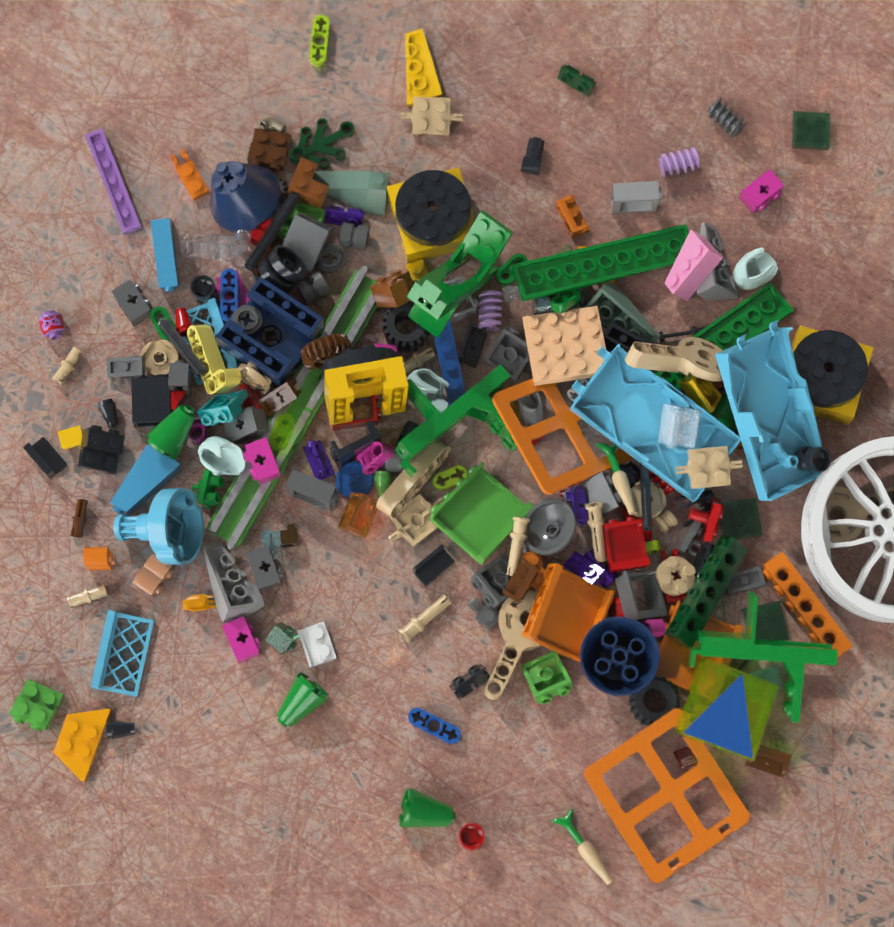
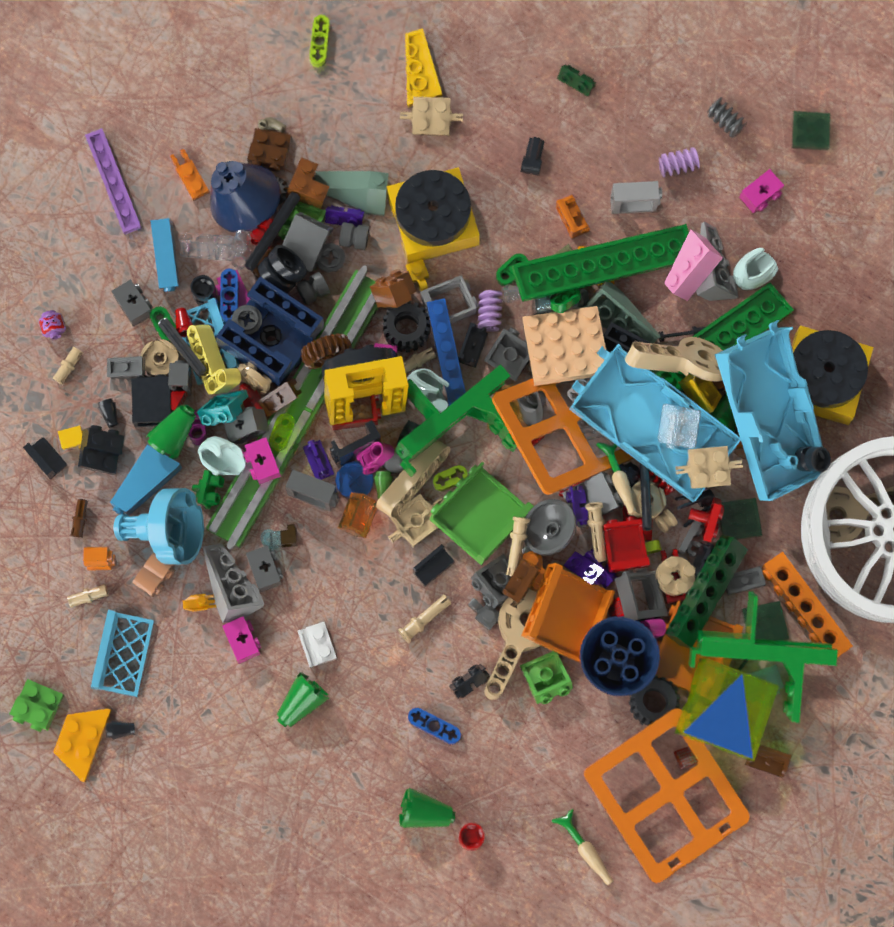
clear green brick [265,622,300,655] -> none
dark green plant [289,118,355,169] -> none
green piece [407,210,514,338] -> none

